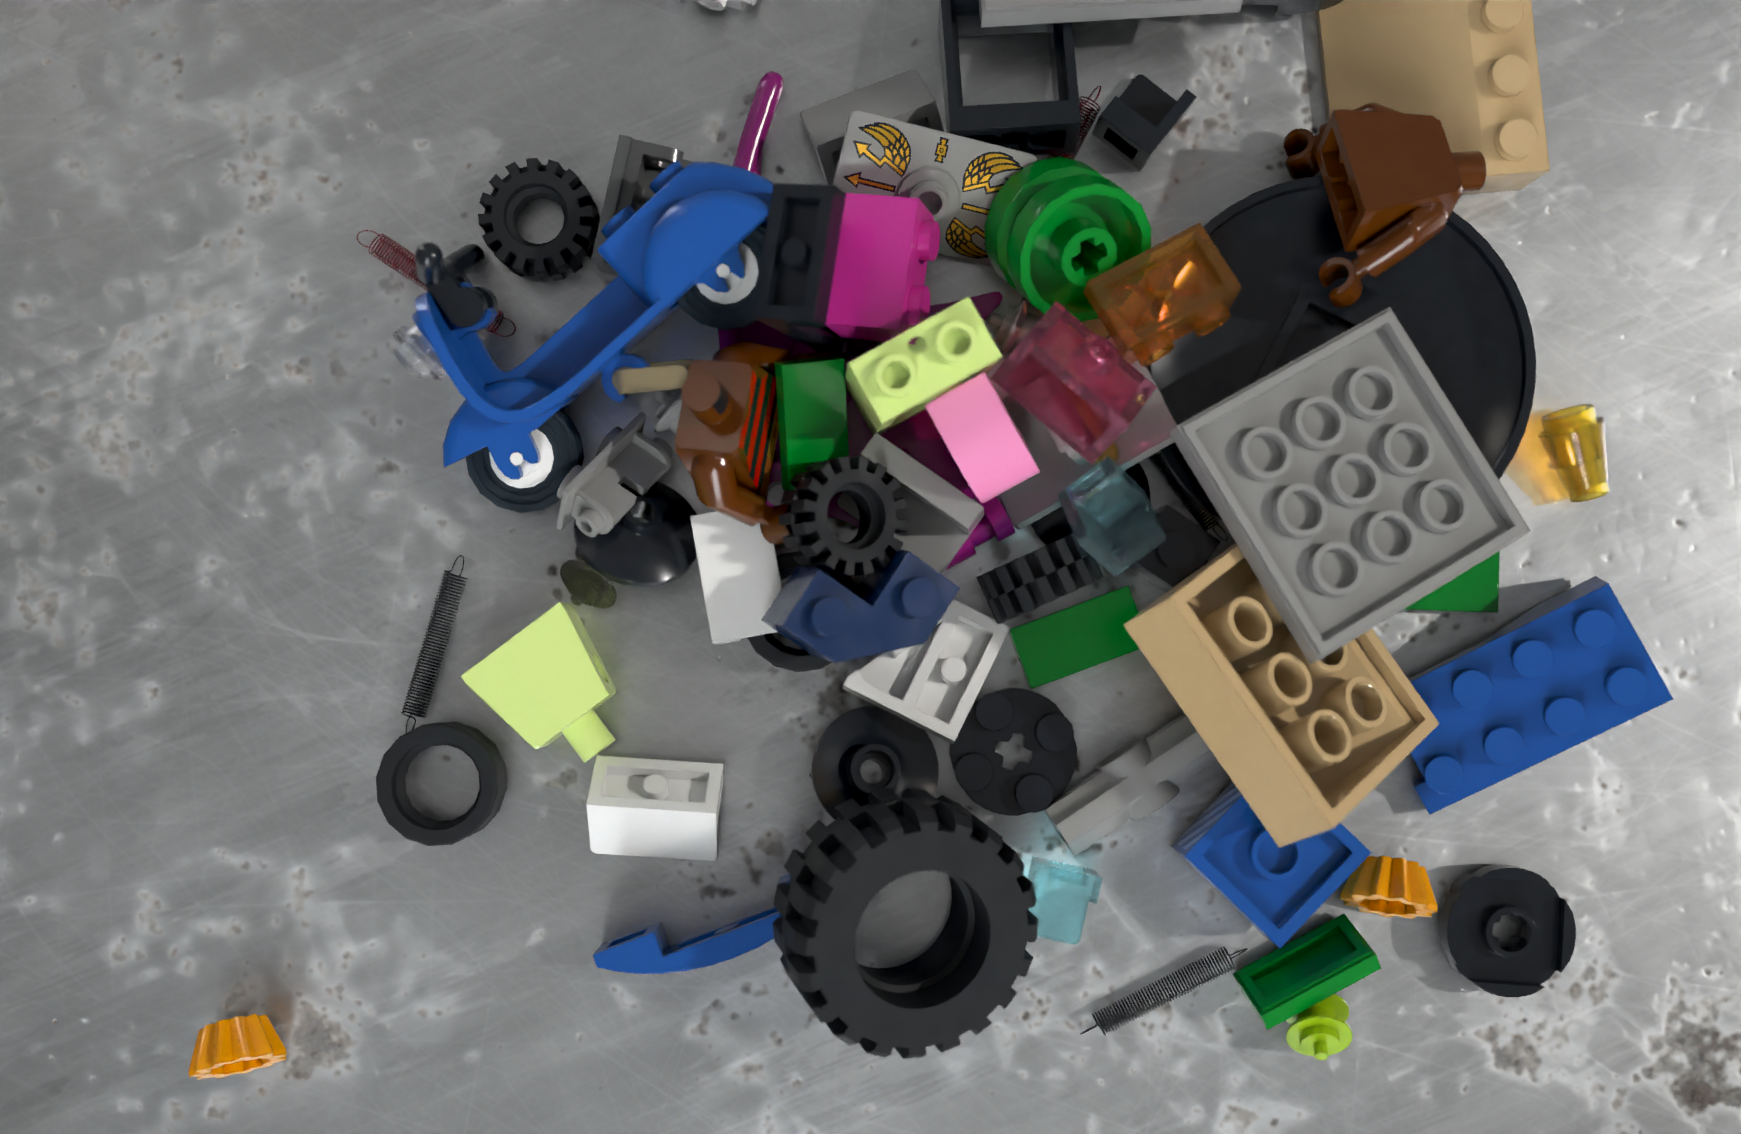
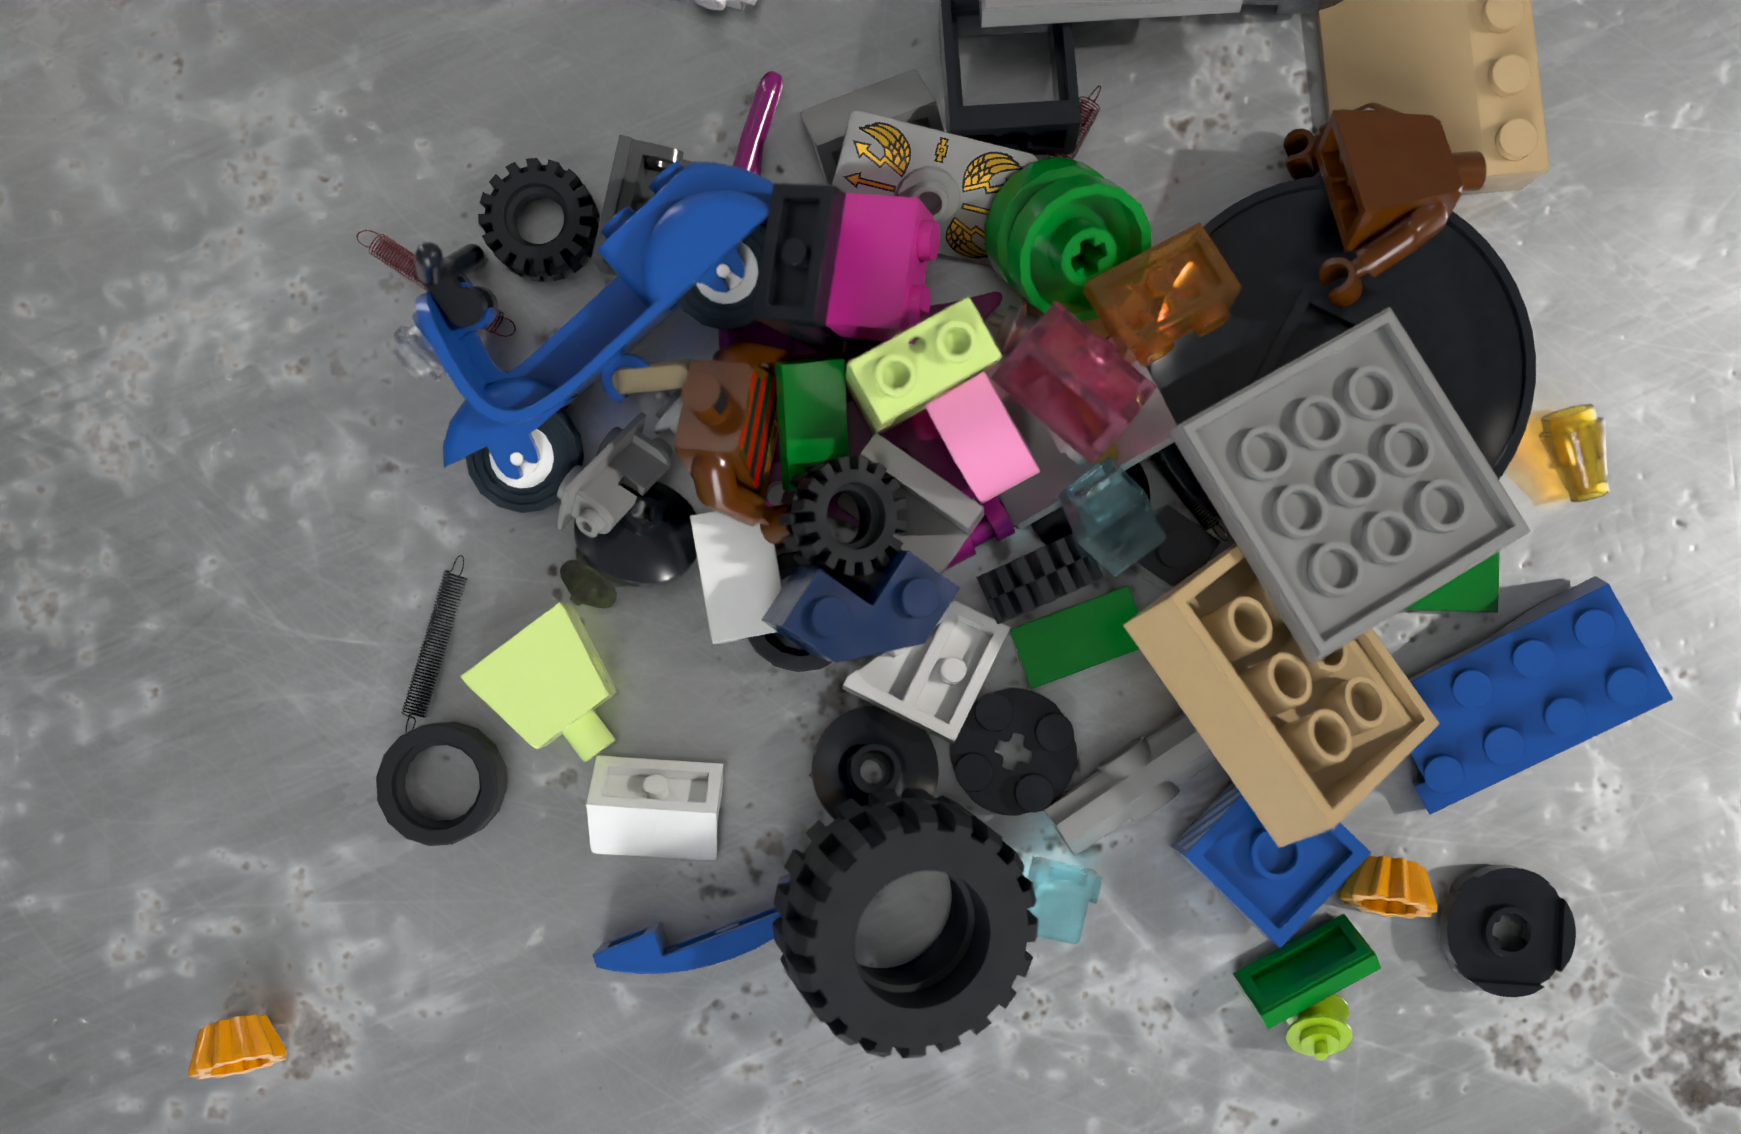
black piece [1080,946,1248,1036] -> none
black panel [1092,74,1197,171] -> none

